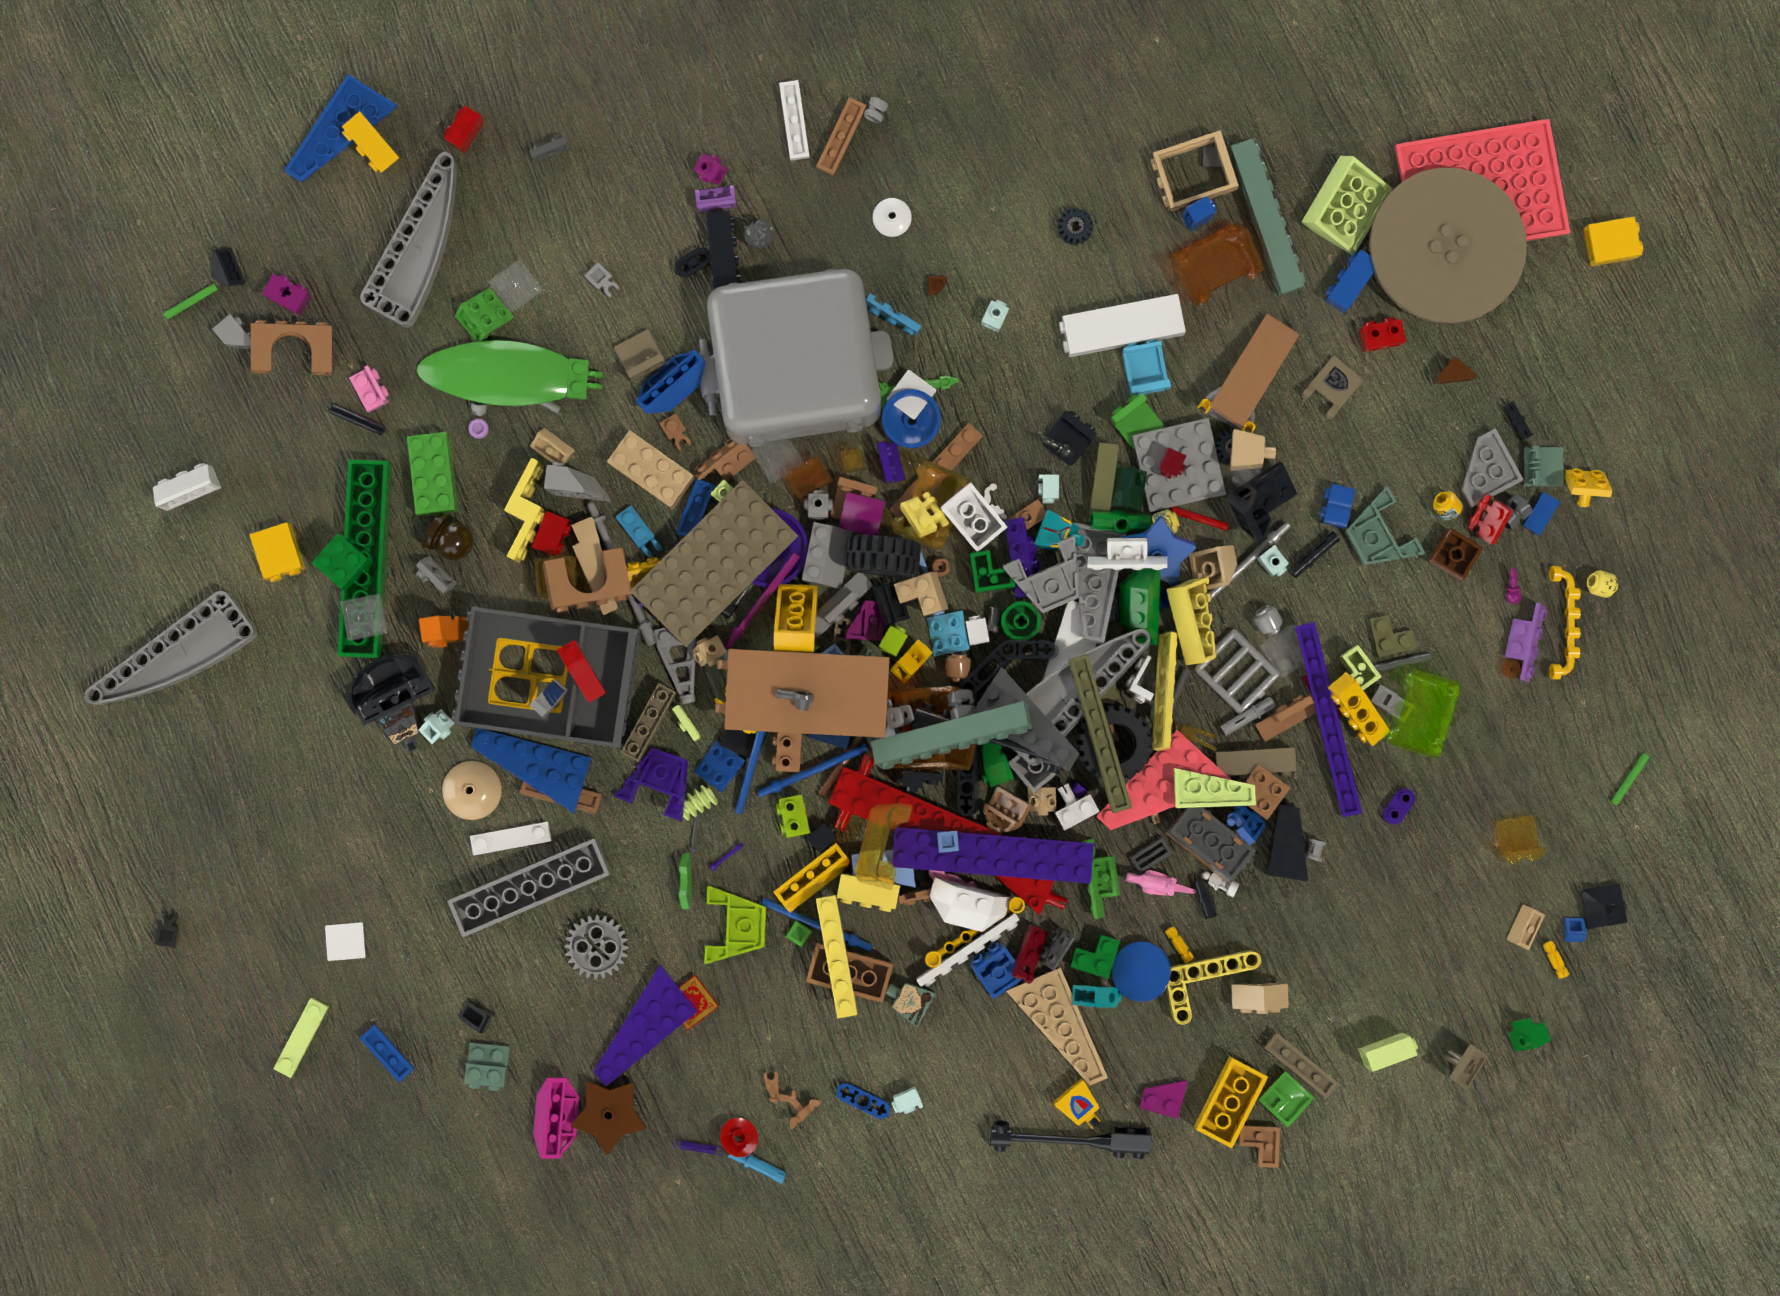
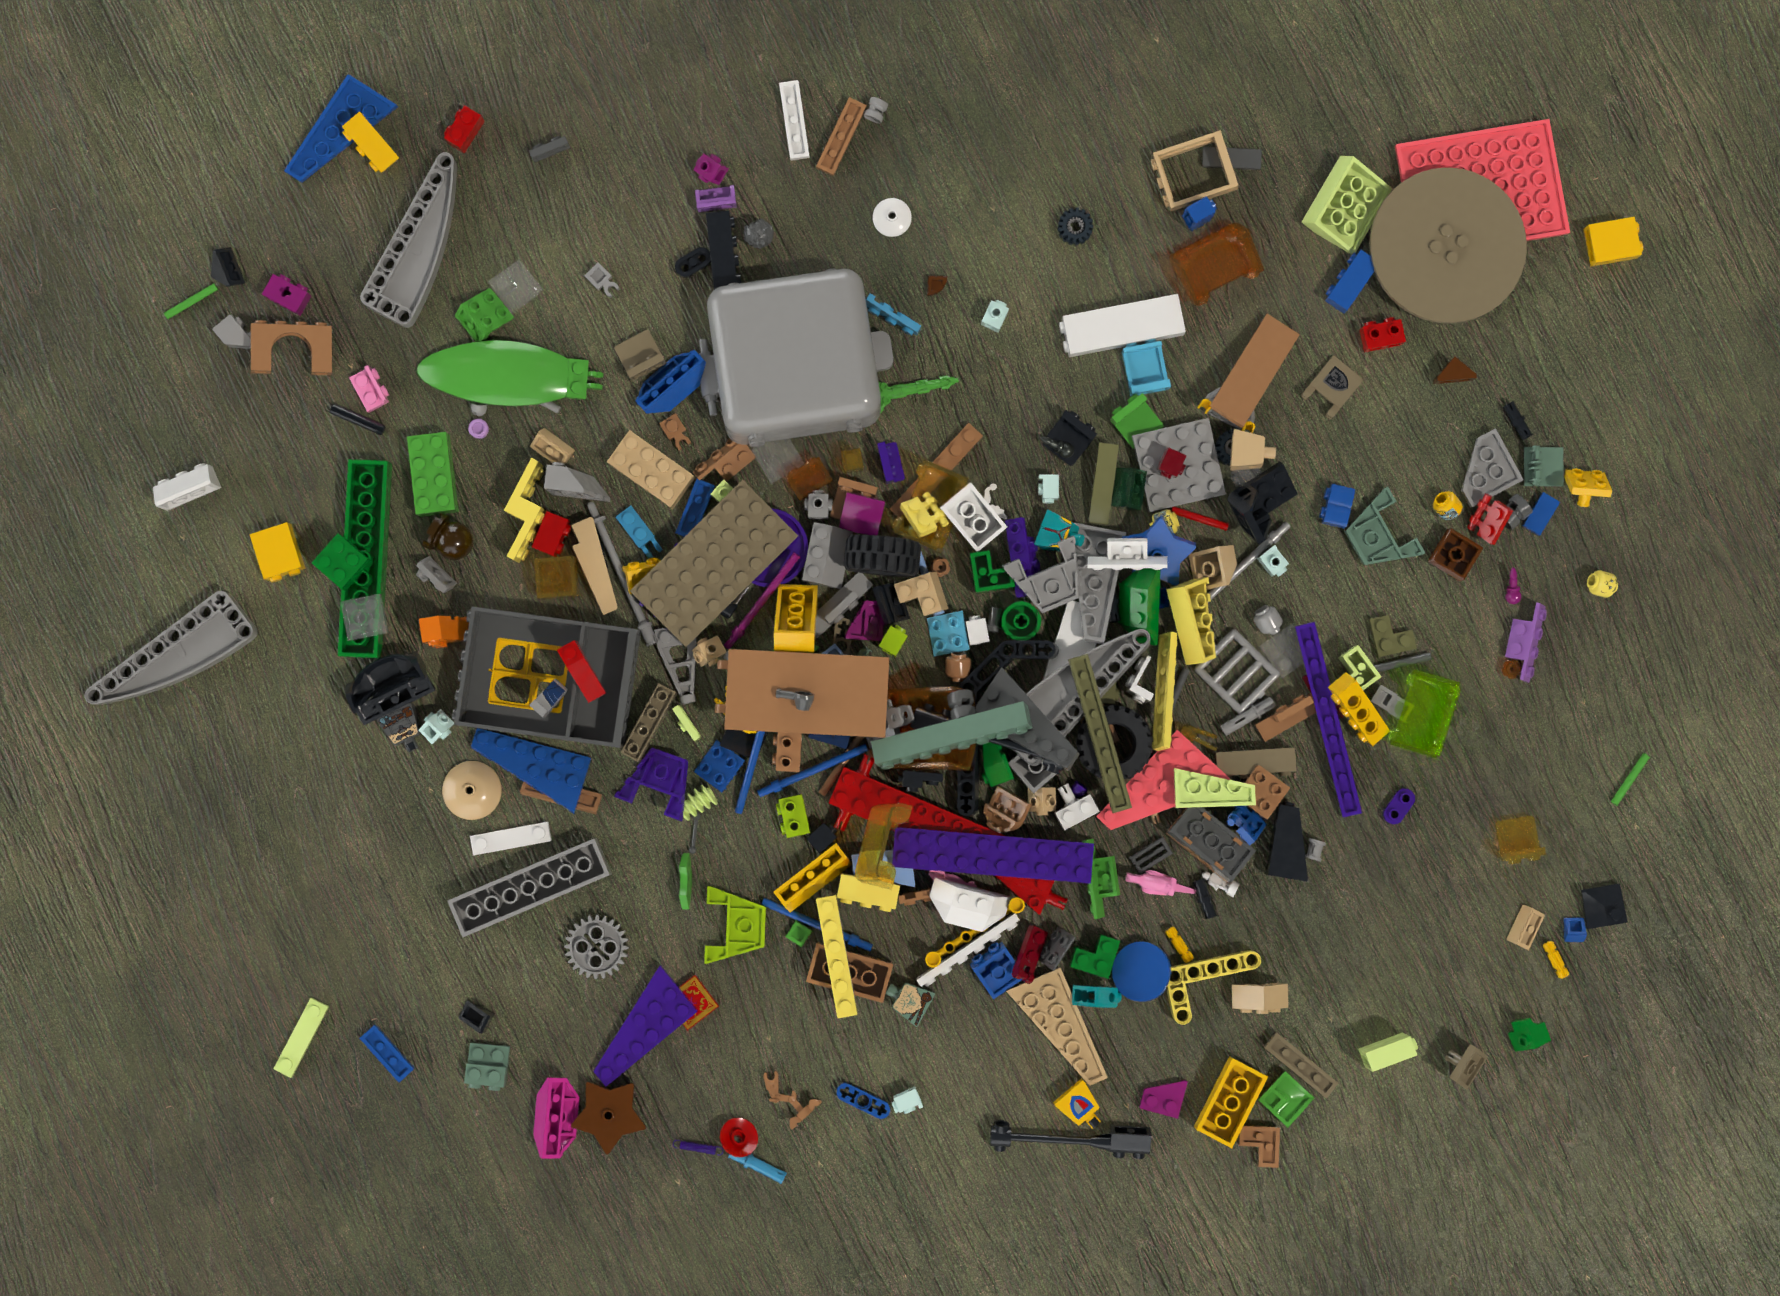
pearl dark grey plate [154,911,179,948] -> none
white sticker [325,922,365,961] -> none
medium nougat arch [542,548,632,613] -> none
dark purple hinge [709,843,744,871] -> none
blue dish [882,389,941,448] -> none
white sticker [887,370,936,420] -> none
yellow brick [890,639,933,684] -> none
medium blue plate [937,831,959,853] -> none
medium nougat plate [1007,499,1046,531] -> none
green piece [1089,510,1151,533] -> none
sand green brick [1228,139,1306,297] -> none
black pin [1288,531,1341,578] -> none
yellow bar [1549,566,1581,680] -> none

